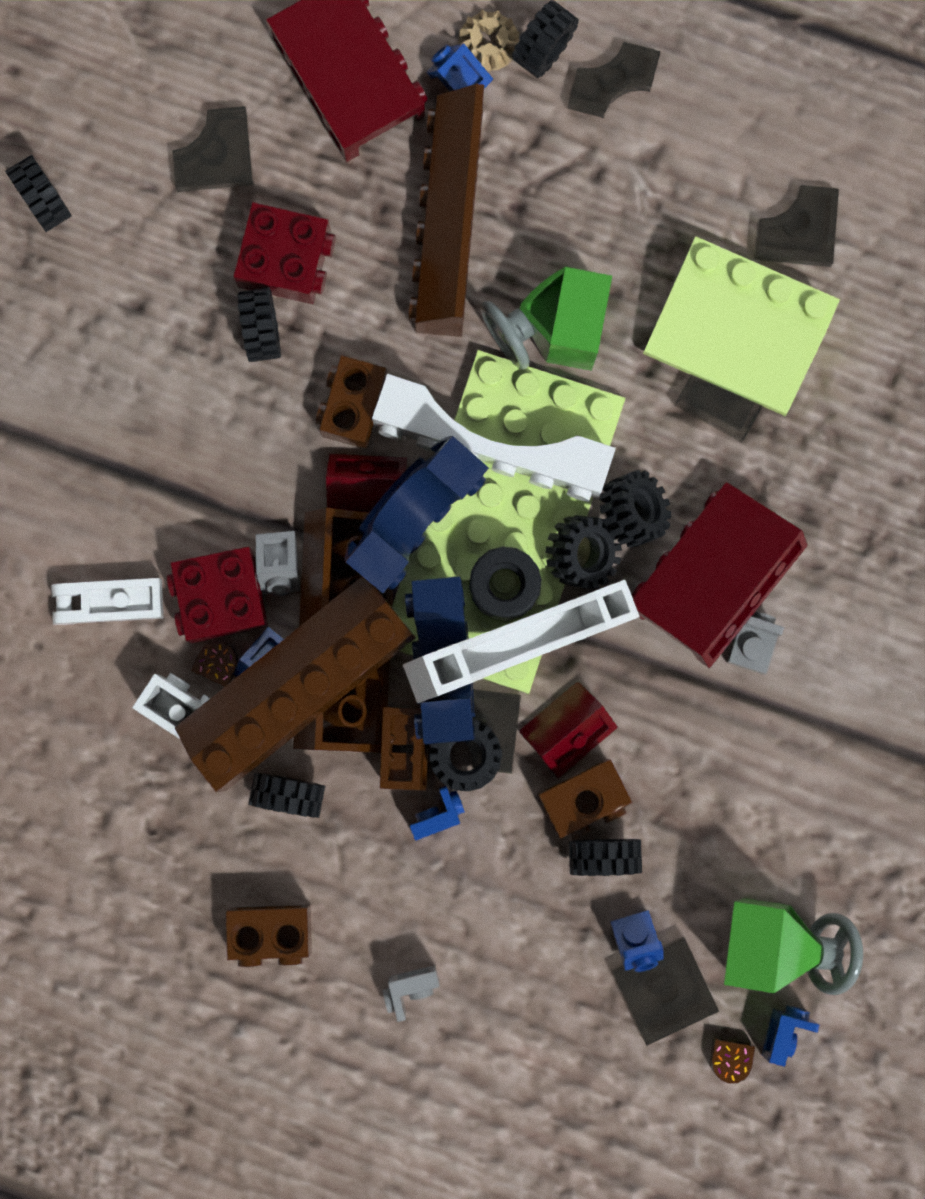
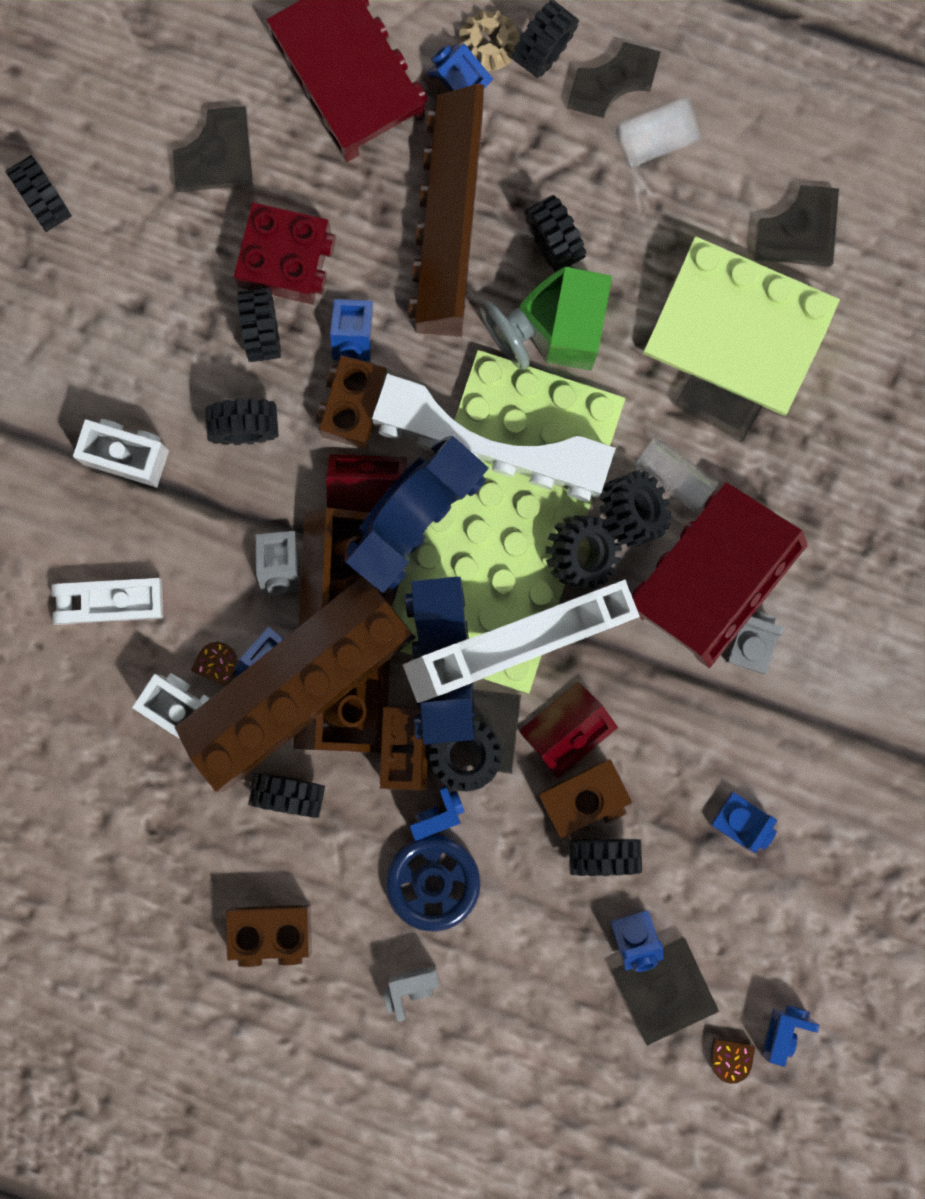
dark red brick [167,546,269,643] -> none
black tyre [469,546,542,621] -> none
bright green piece [724,898,863,995] -> none
none -> white brick [73,419,169,487]
none -> black tyre [205,398,279,445]
none -> blue bracket [330,299,373,362]
none -> dark blue plate [385,835,481,932]
none -> black tyre [524,195,586,272]
none -> clear slope [615,96,701,168]
none -> clear pin [633,436,719,514]
none -> blue bracket [710,792,777,853]

